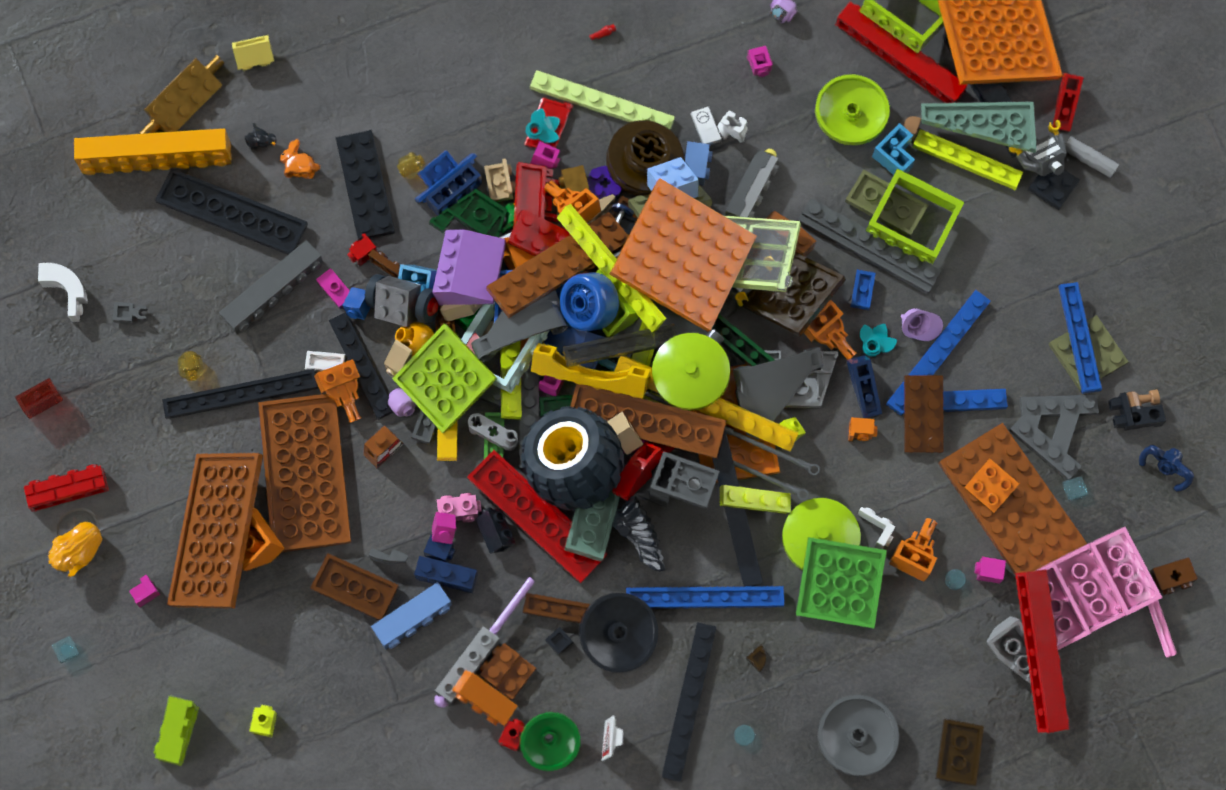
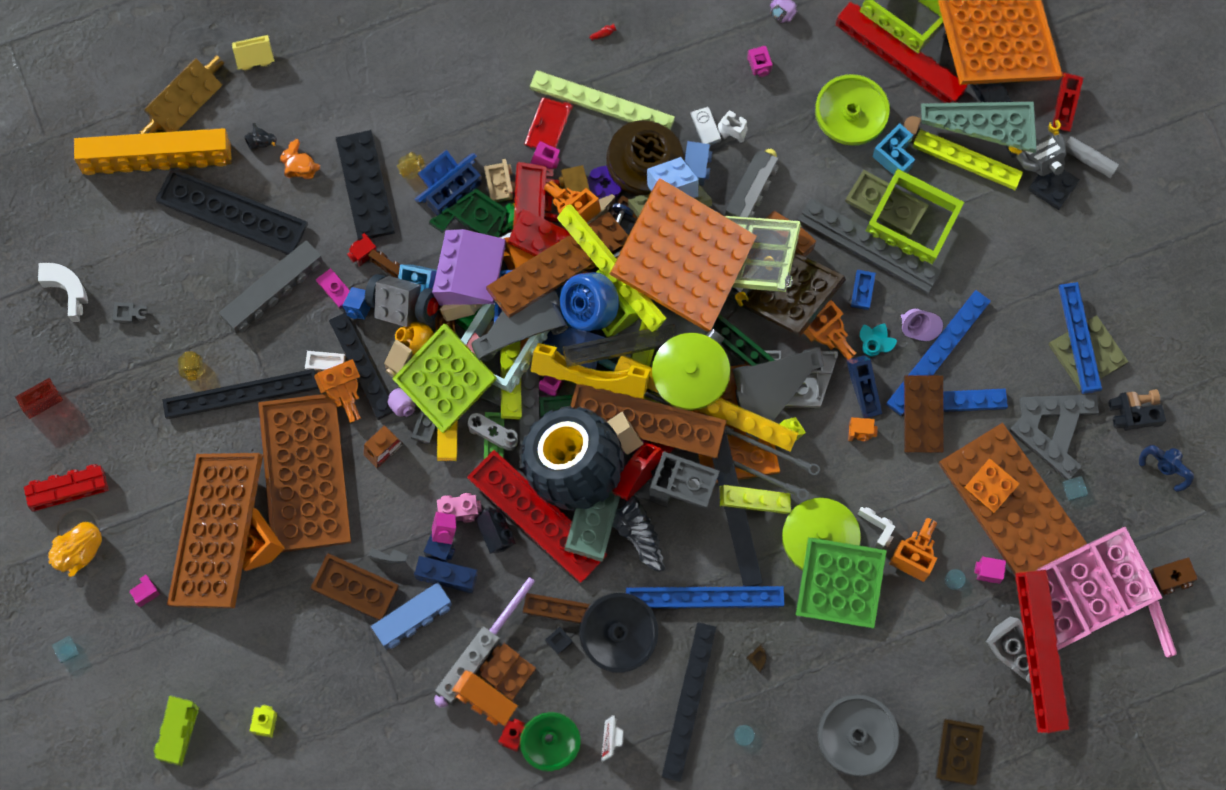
teal plate [526,108,560,143] -> none

